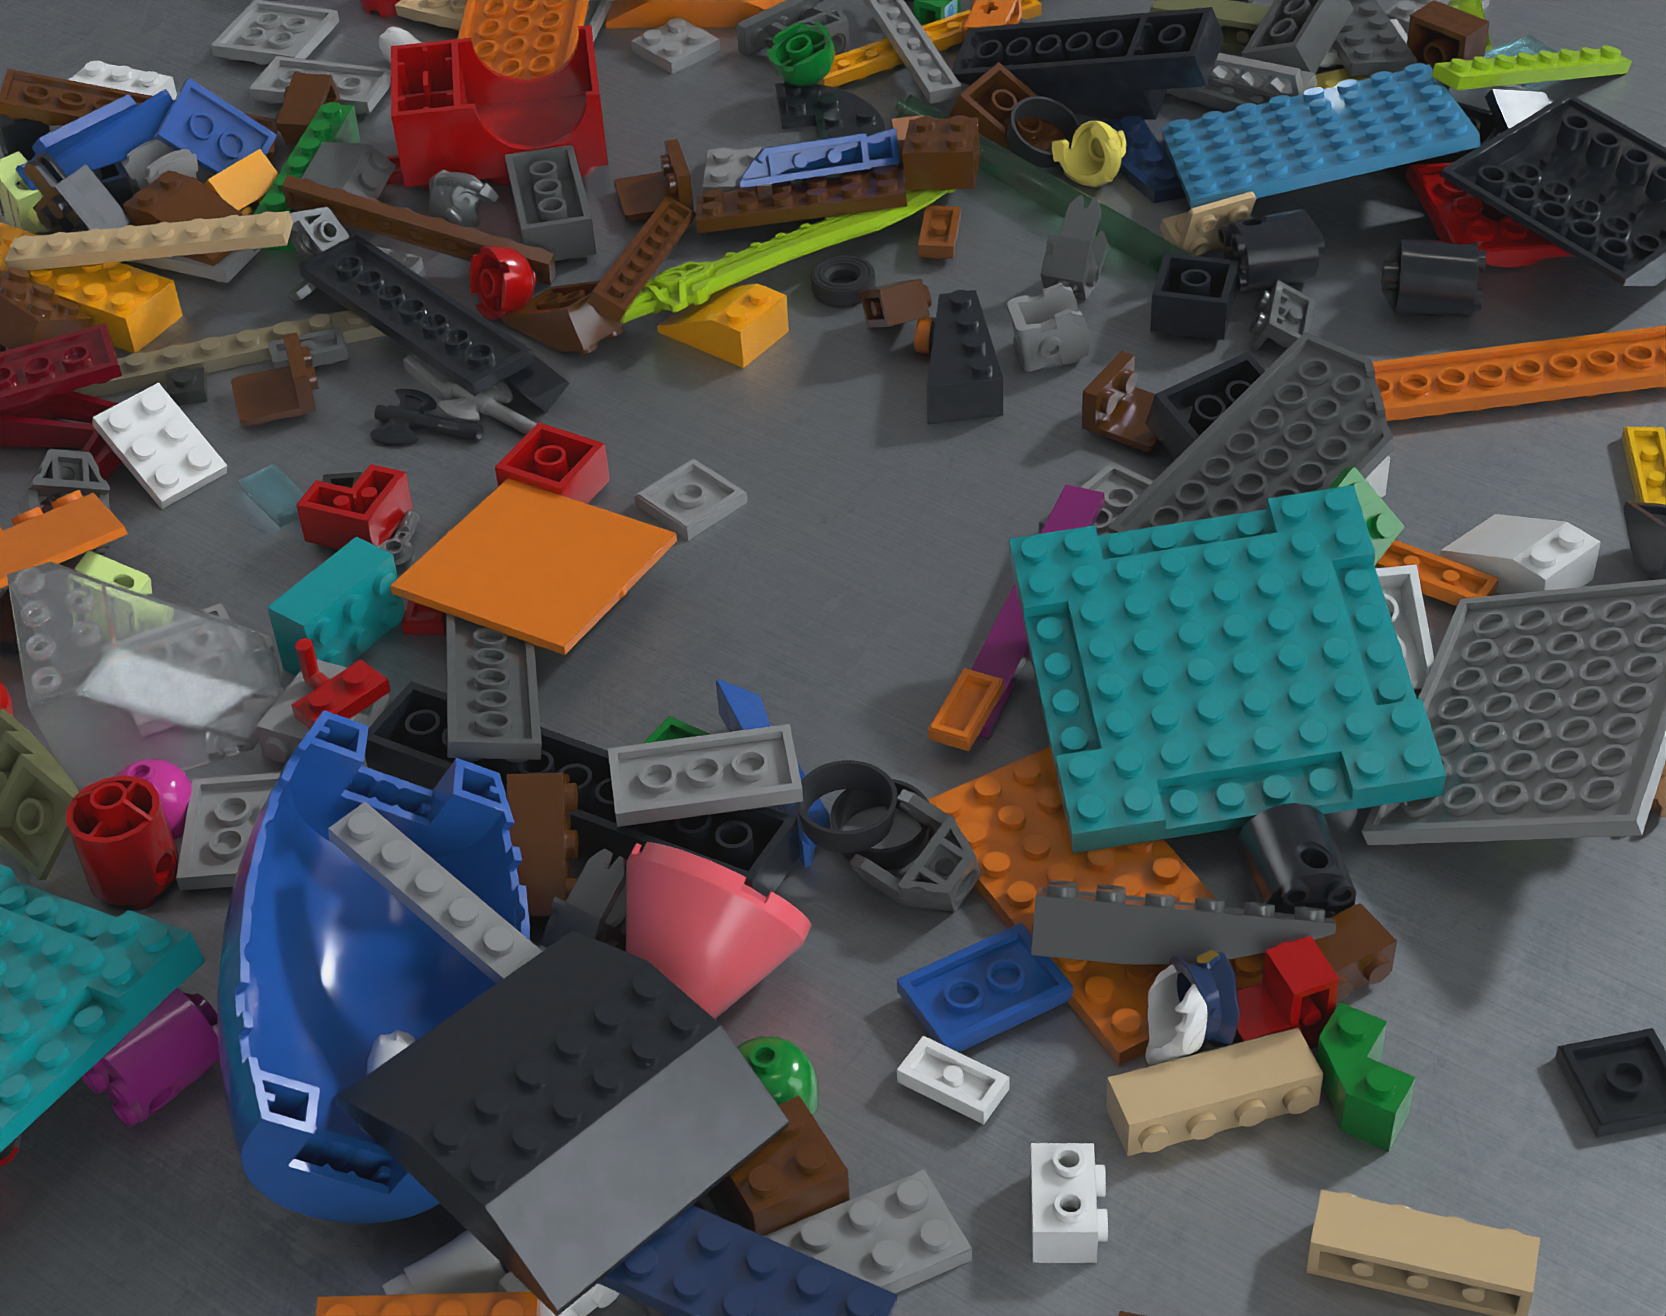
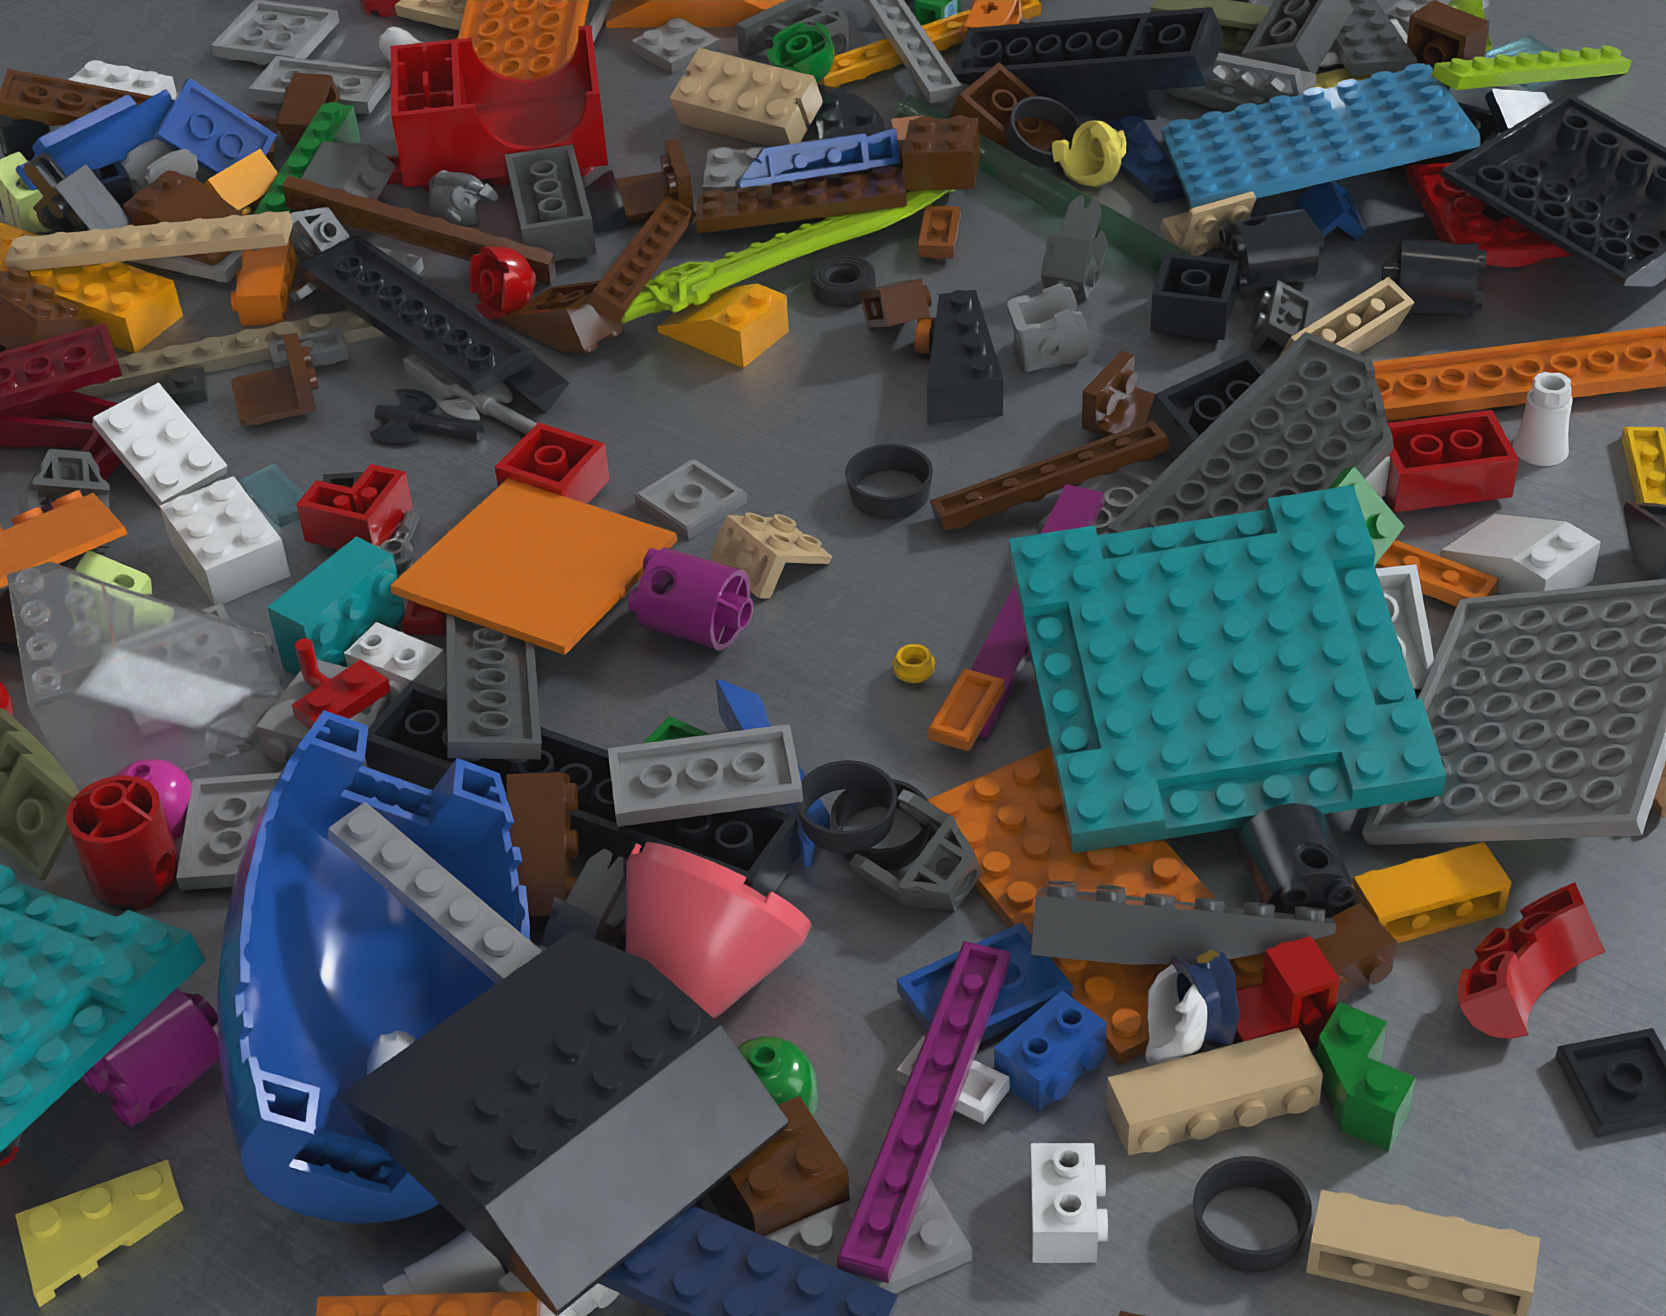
none -> light yellow wing [15,1159,184,1307]
none -> white brick [159,476,291,605]
none -> orange brick [230,240,299,326]
none -> white brick [344,622,446,702]
none -> black slope [584,170,627,232]
none -> magenta cylinder [628,547,753,651]
none -> tan piece [669,48,823,147]
none -> tan bracket [709,512,832,599]
none -> magenta tile [837,941,1011,1283]
none -> black tyre [845,444,933,518]
none -> yellow plate [892,644,935,683]
none -> reddish brown plate [930,420,1170,531]
none -> blue brick [994,990,1107,1112]
none -> black tyre [1193,1156,1312,1272]
none -> tan brick [1279,277,1415,357]
none -> blue panel [1295,180,1367,240]
none -> light orange brick [1353,842,1511,943]
none -> red brick [1386,410,1519,512]
none -> red brick [1457,882,1605,1039]
none -> white plant [1512,372,1573,466]

